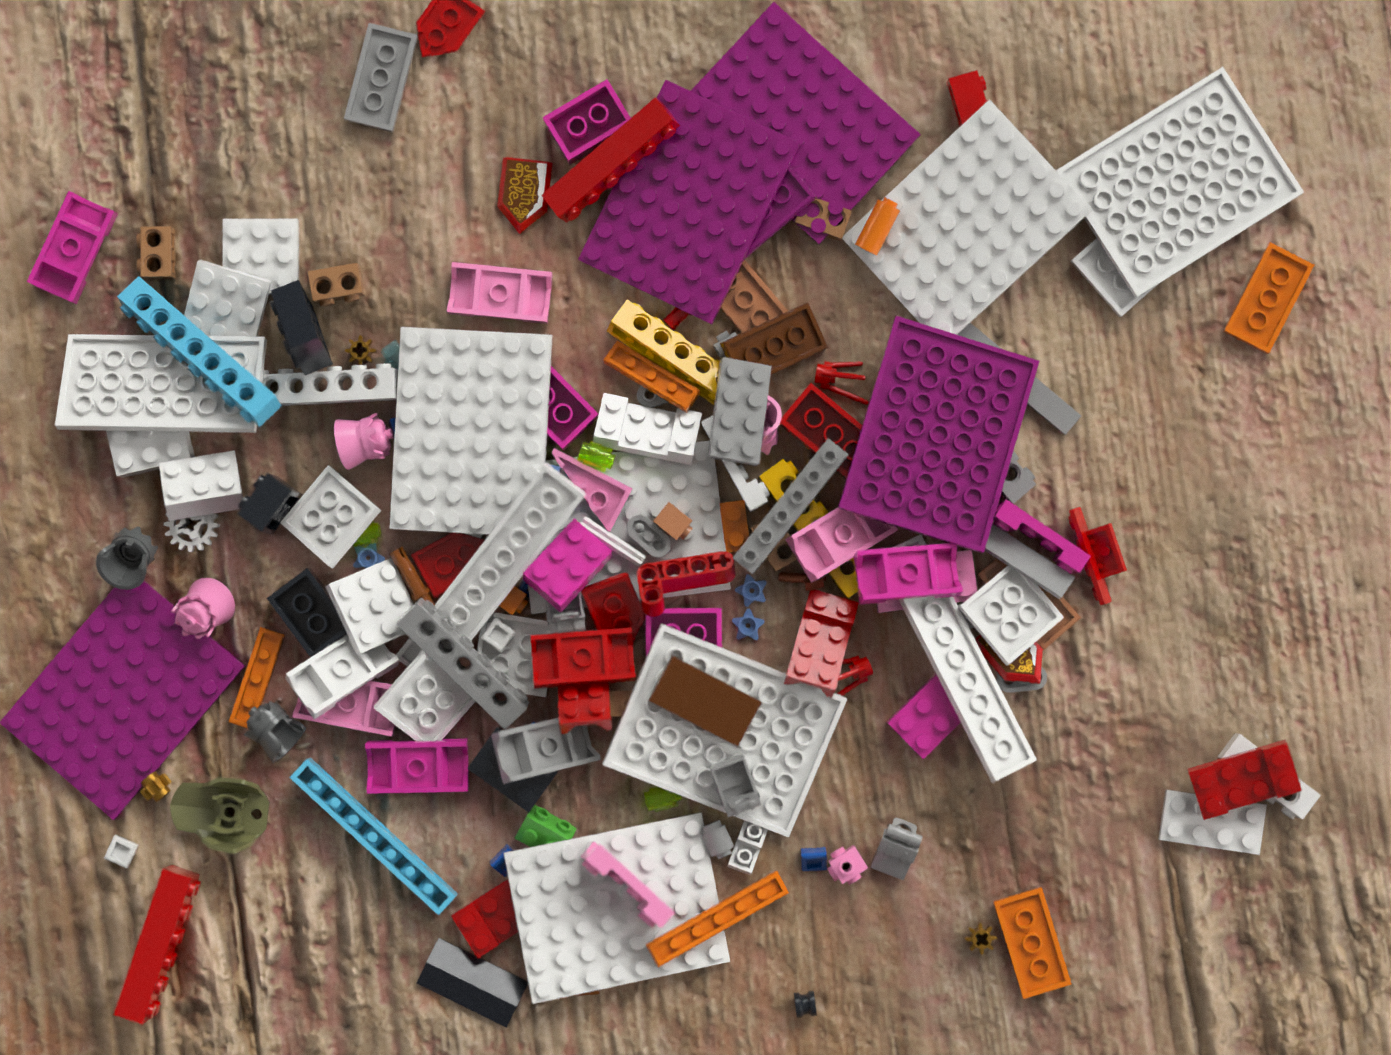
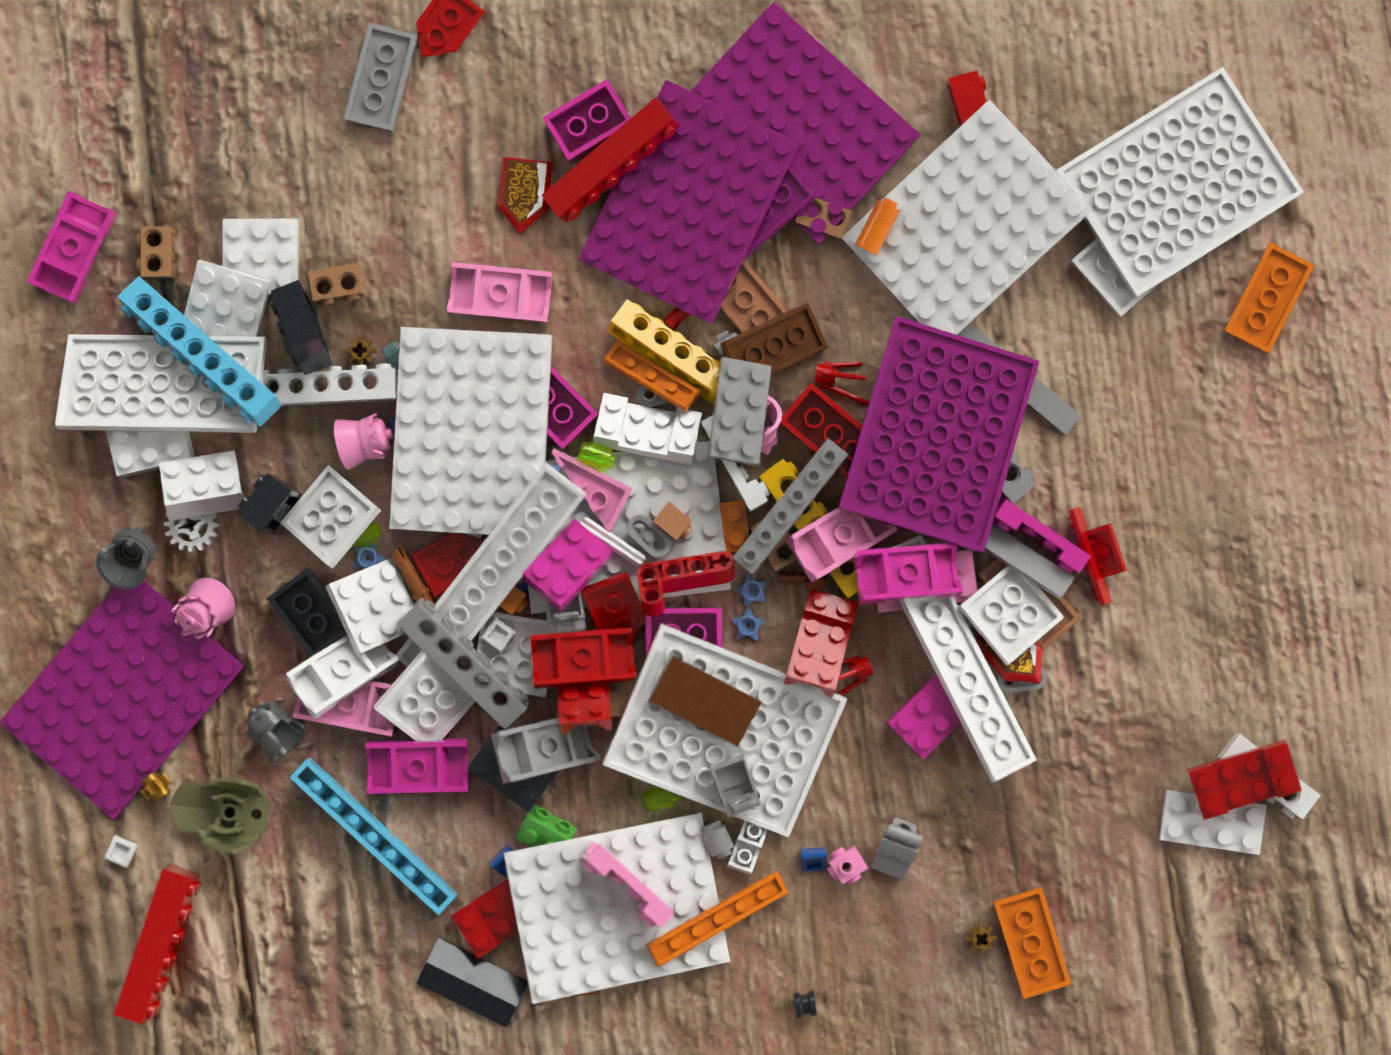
orange tile [229,627,285,729] -> none

